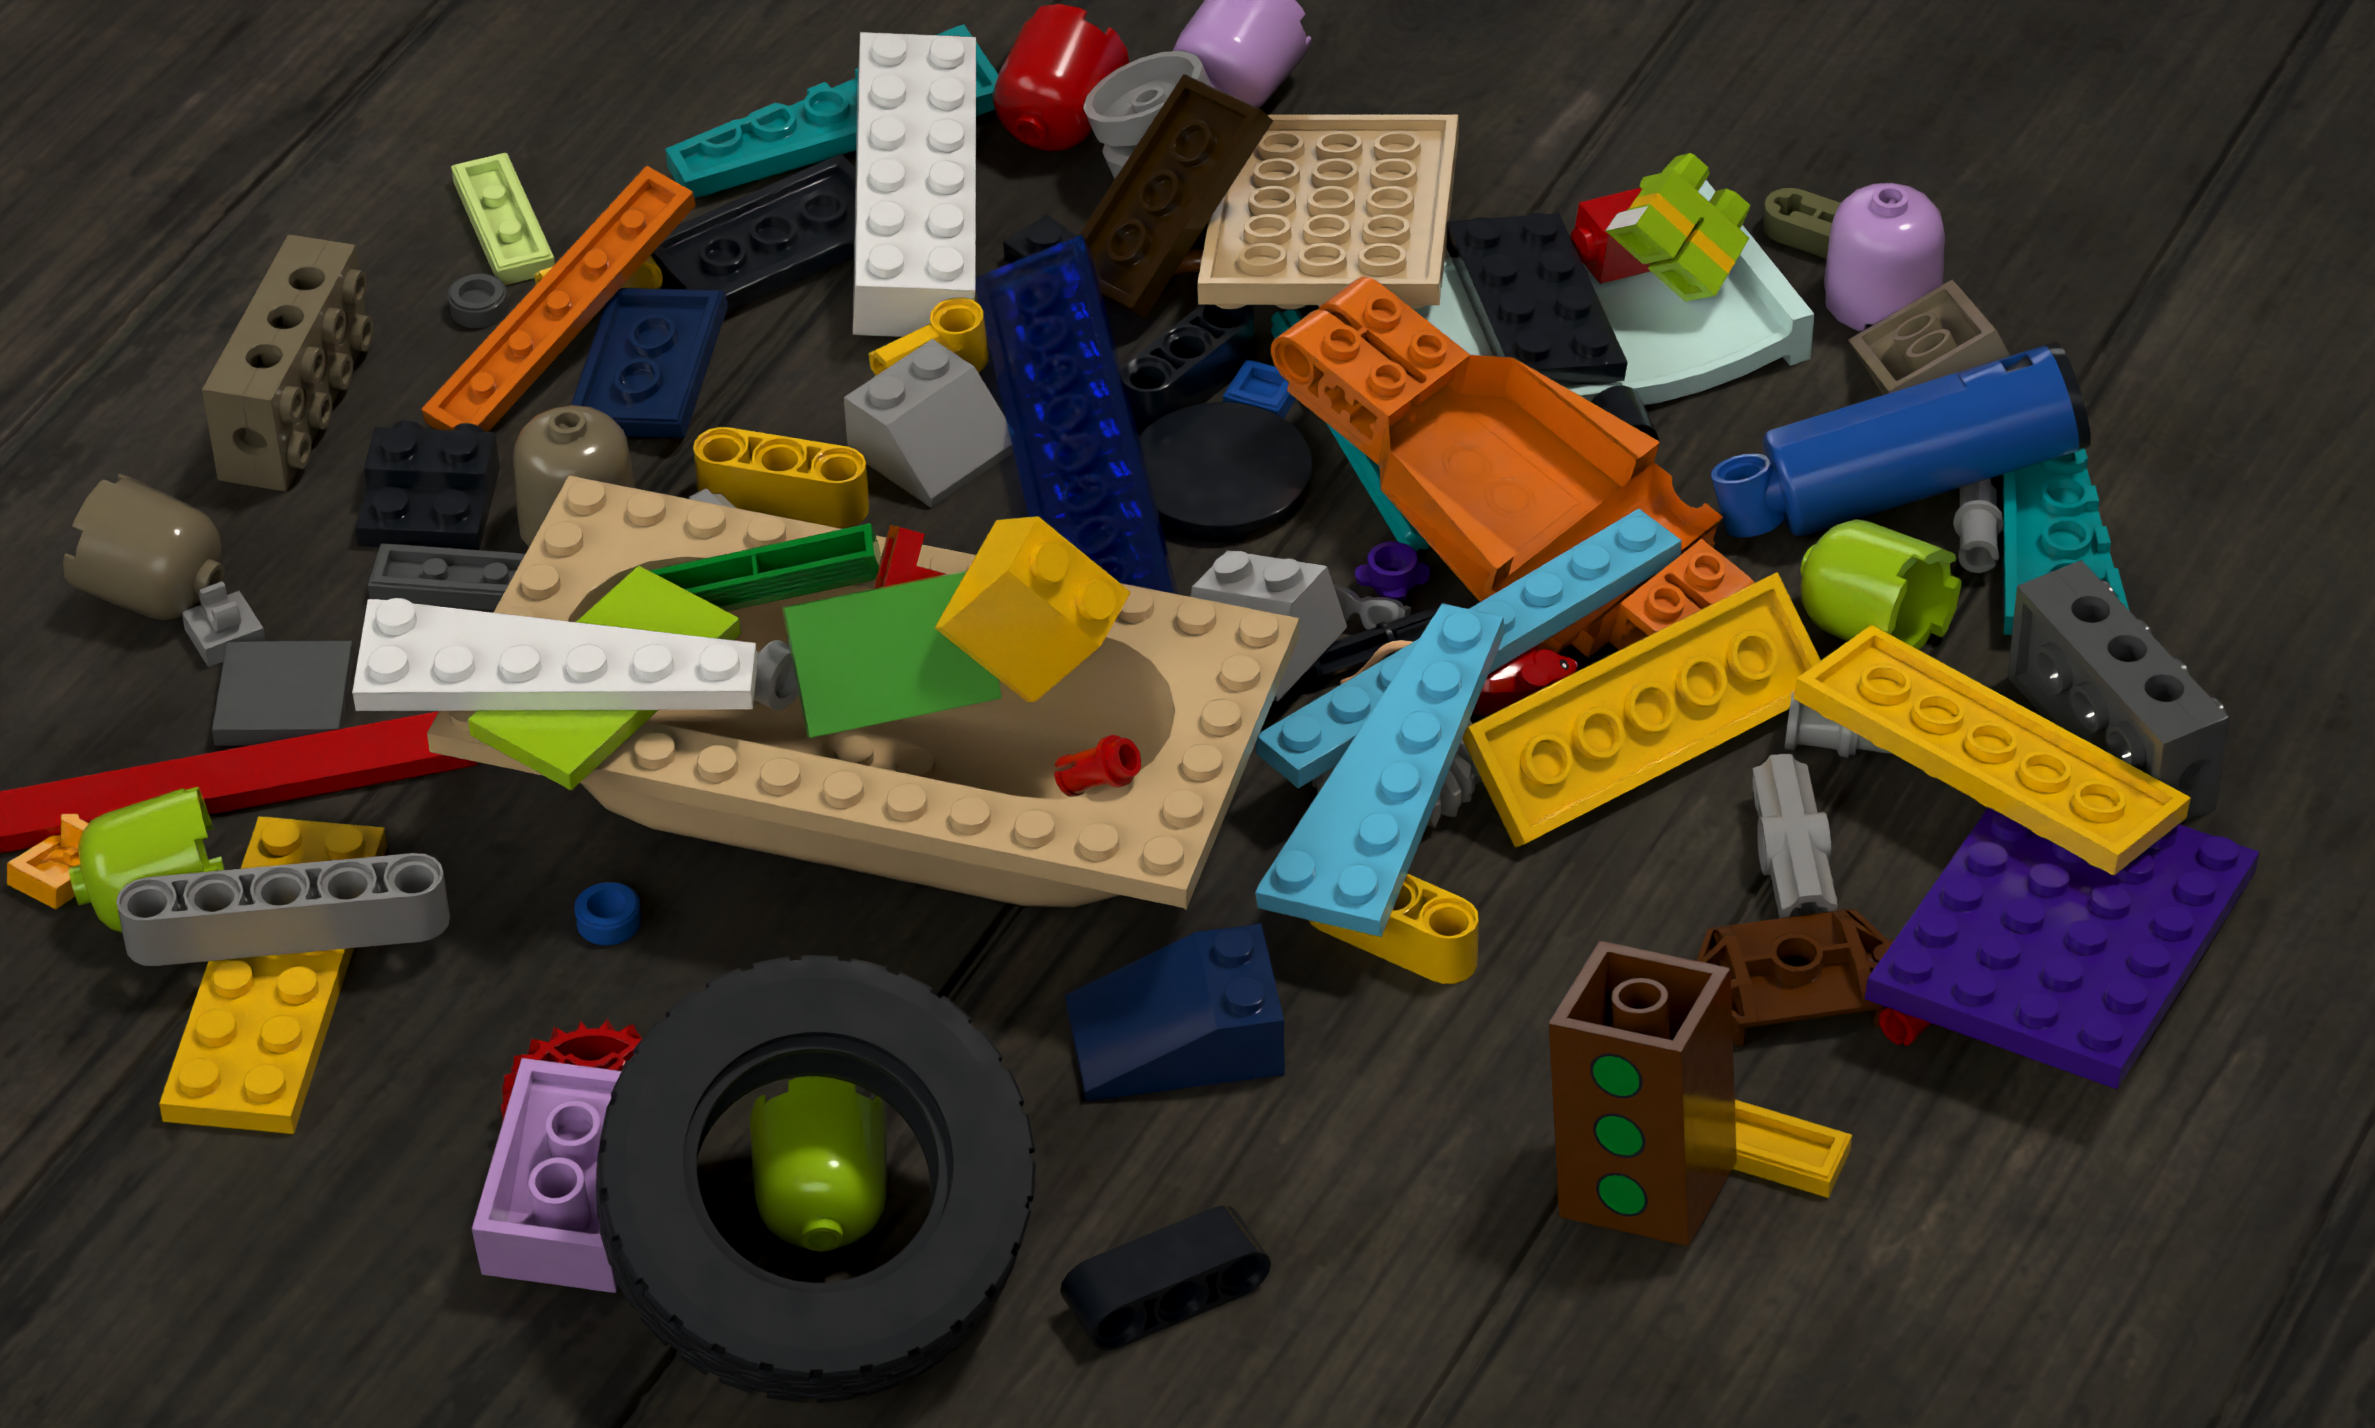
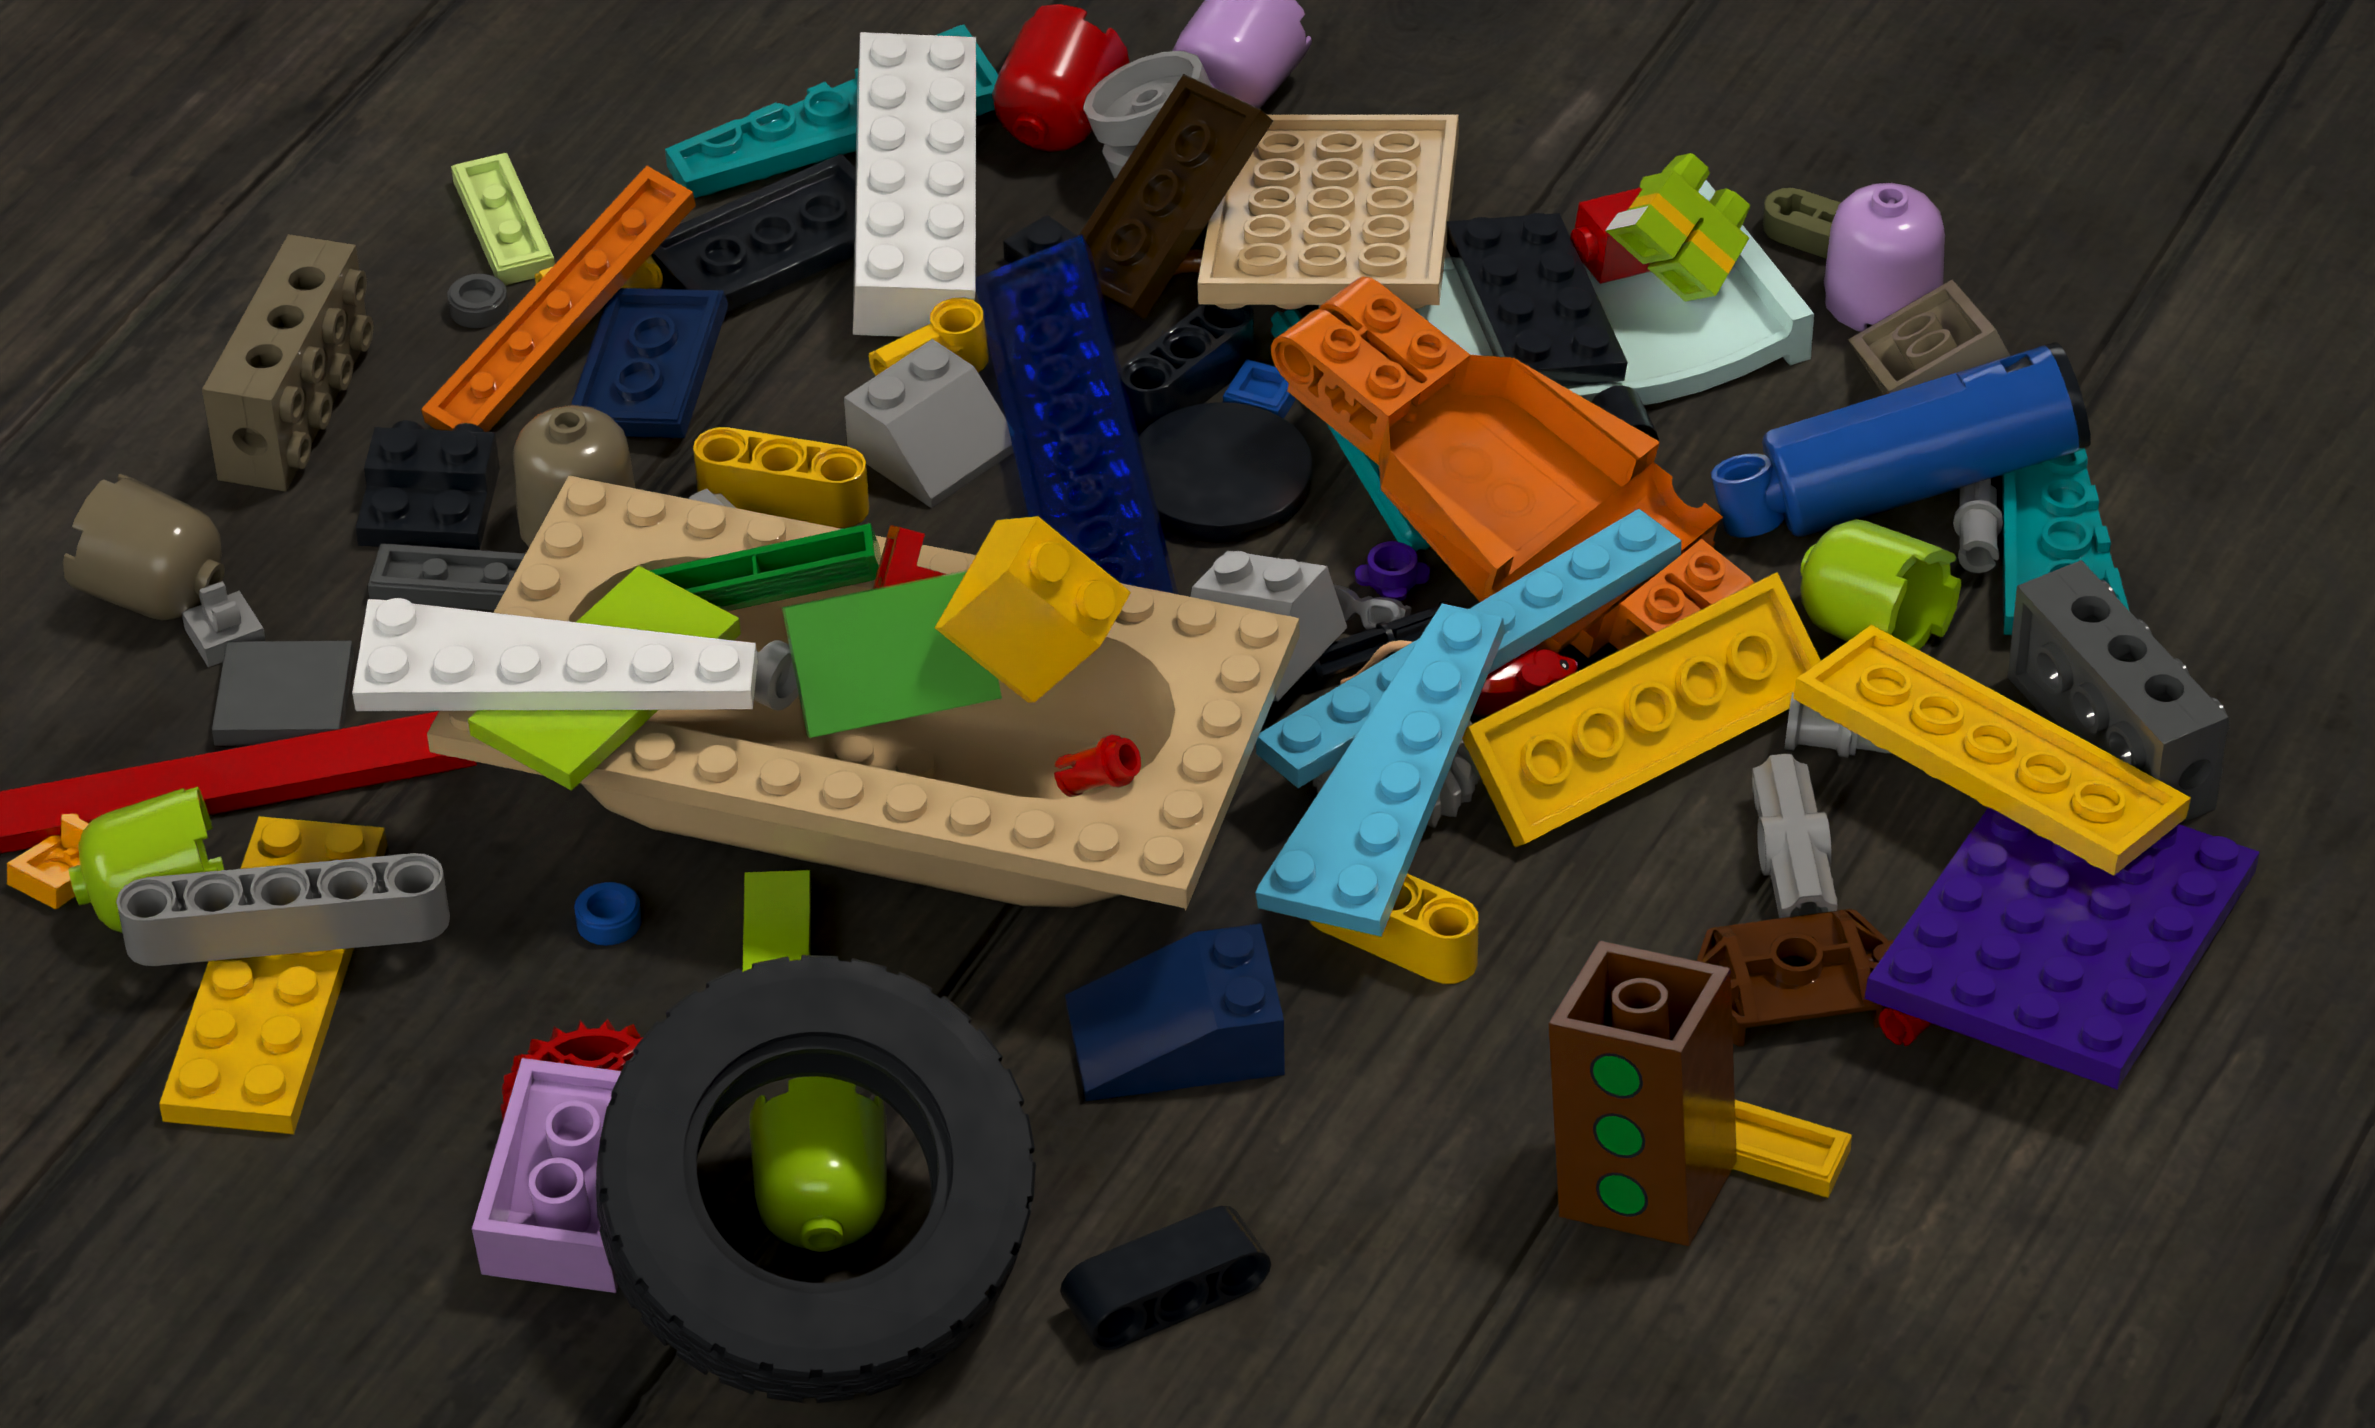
none -> lime tile [743,870,811,972]

